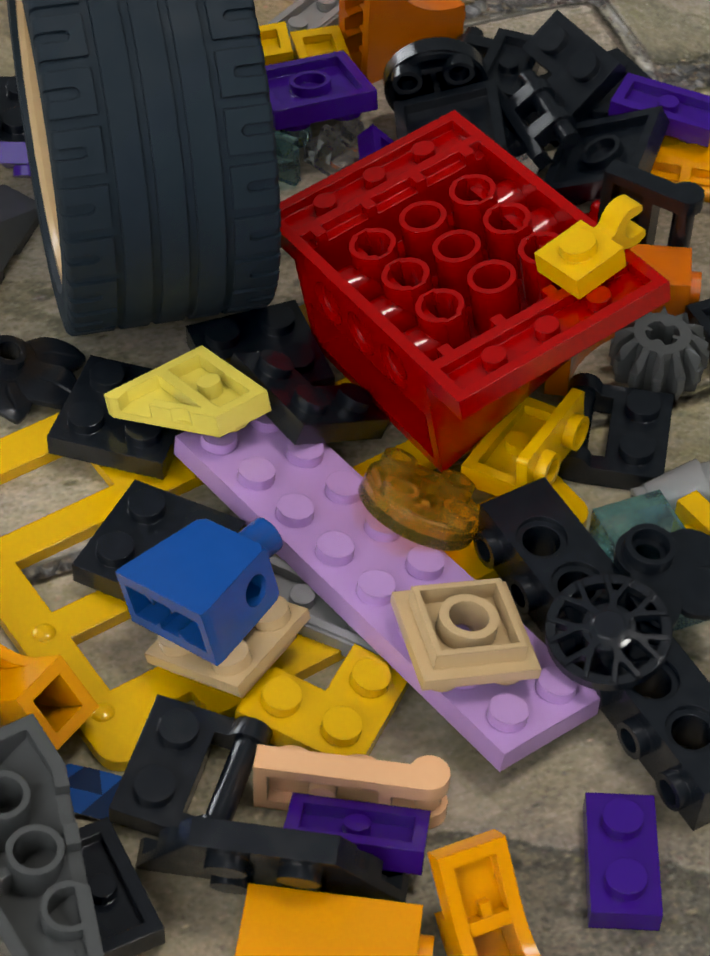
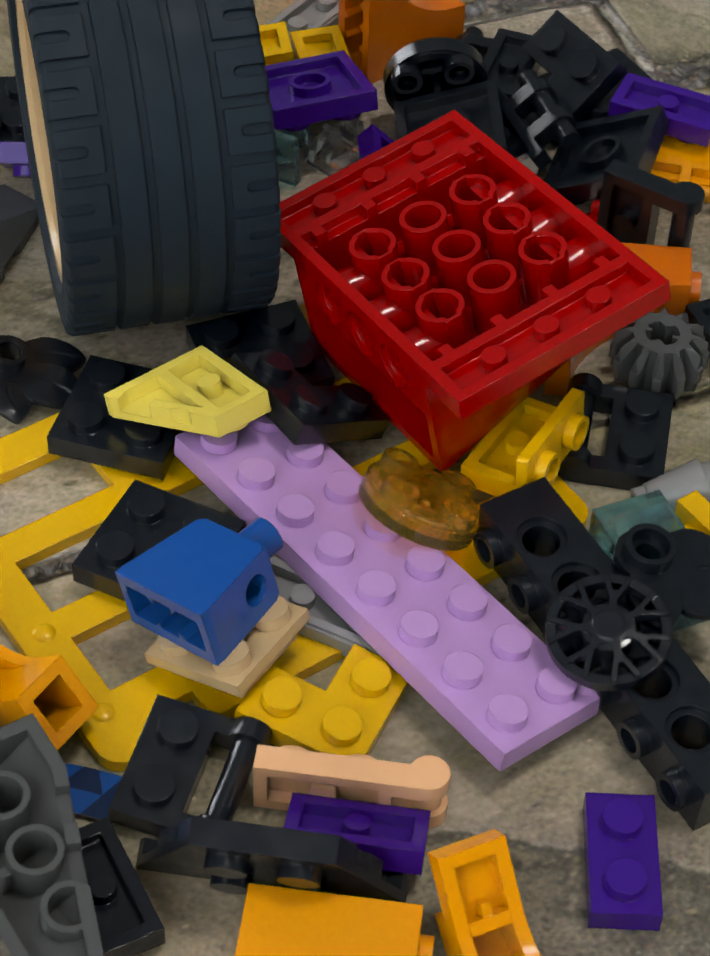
tan piece [390,578,542,692] -> none
yellow plate [534,194,646,300] -> none

